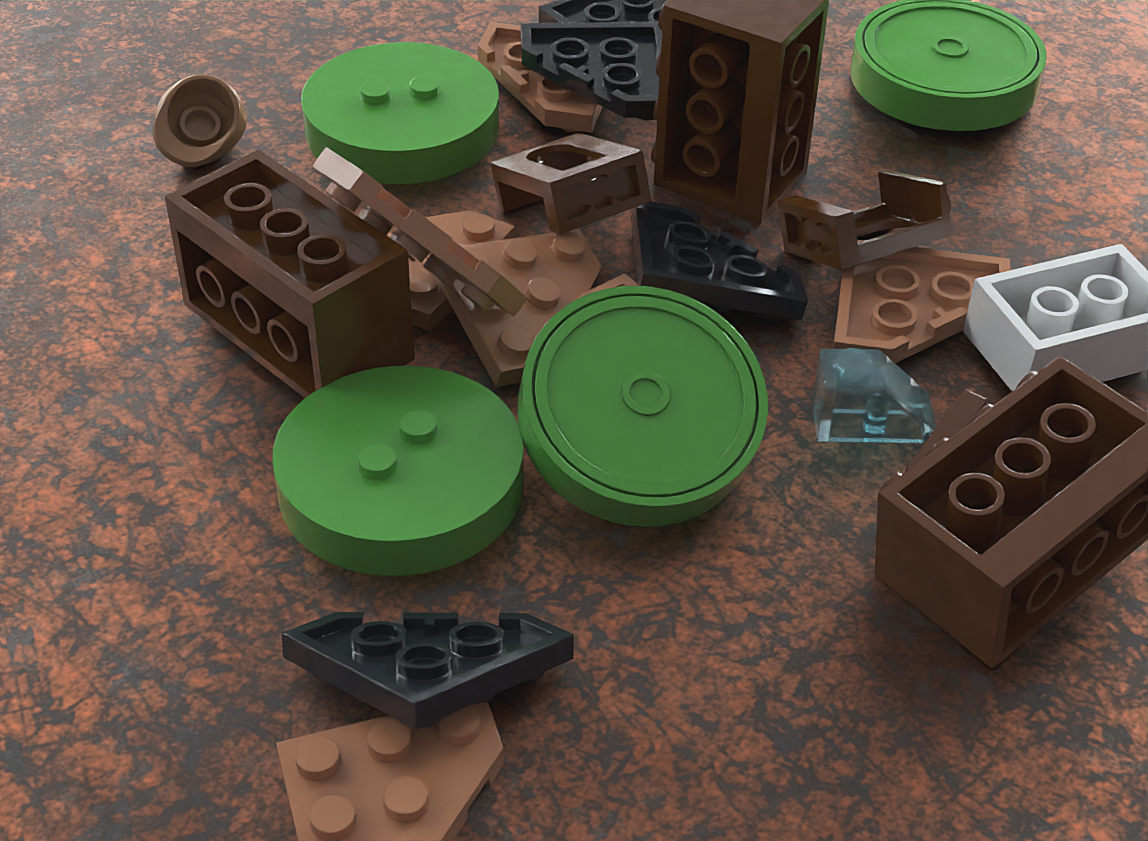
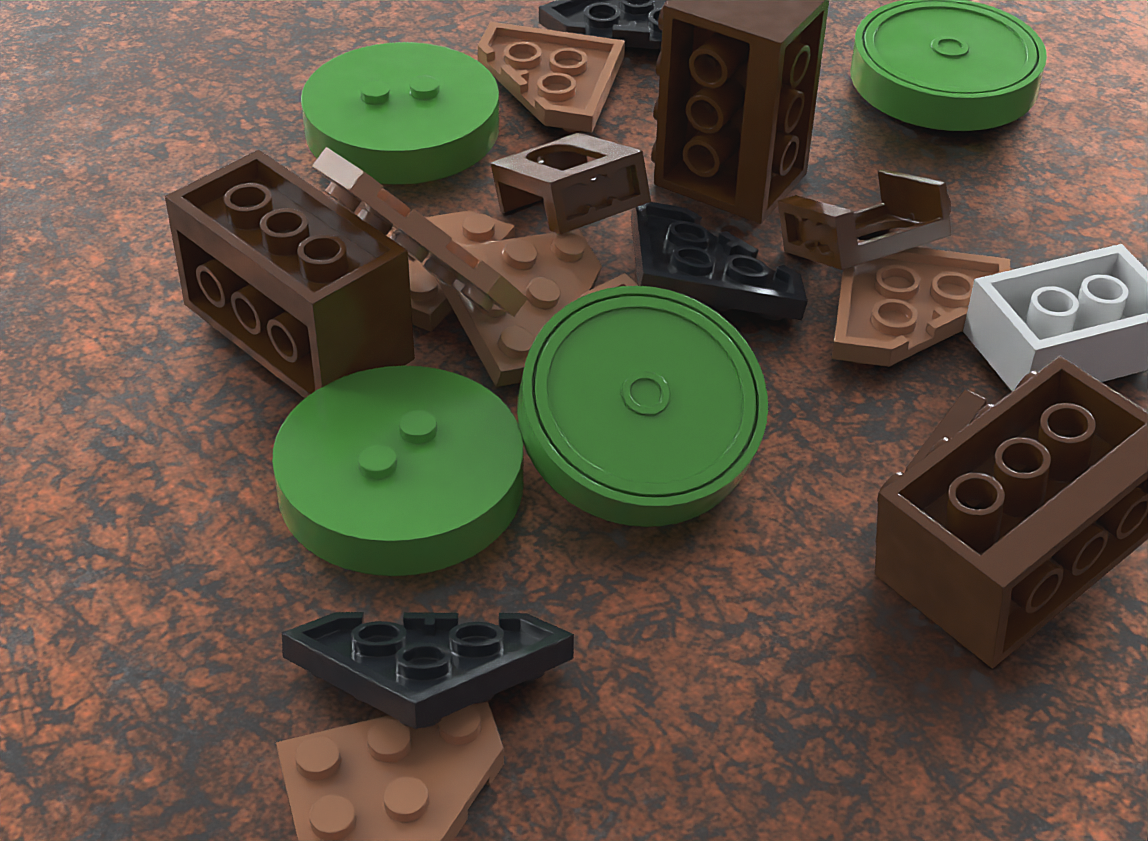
medium nougat hat [153,74,247,167] -> none
black plate [521,22,662,121] -> none
clear light blue slope [812,348,936,443] -> none

